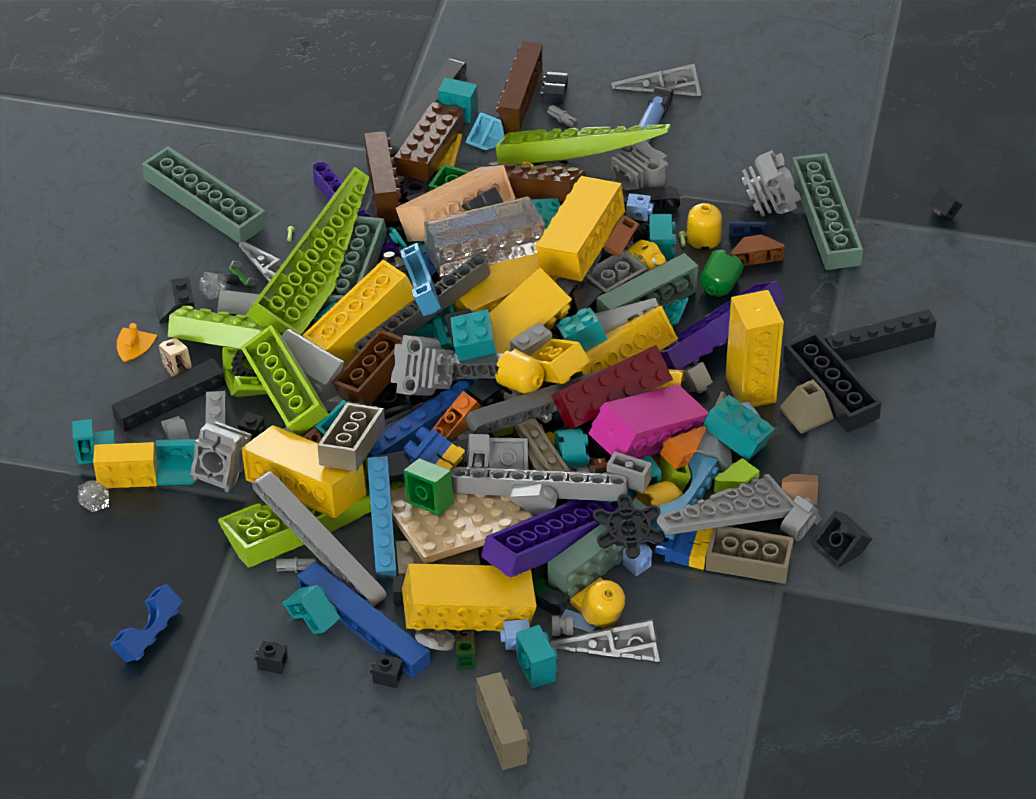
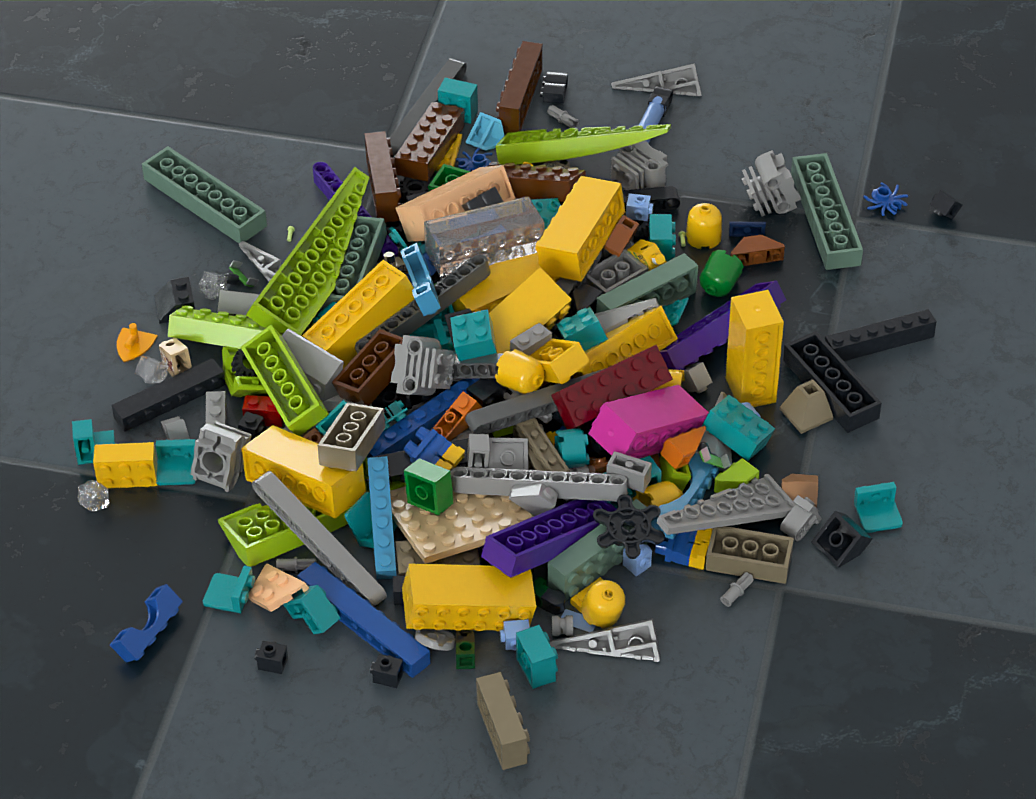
none -> clear brick [134,356,169,385]
none -> teal bracket [203,566,255,613]
none -> red brick [242,395,283,427]
none -> light nougat wing [248,564,309,612]
none -> teal bracket [345,492,397,548]
none -> teal hinge [384,400,408,431]
none -> blue animal [455,148,493,172]
none -> piece [697,442,731,469]
none -> light grey axle [720,572,754,607]
none -> teal bracket [854,482,903,533]
none -> blue animal [863,182,908,216]

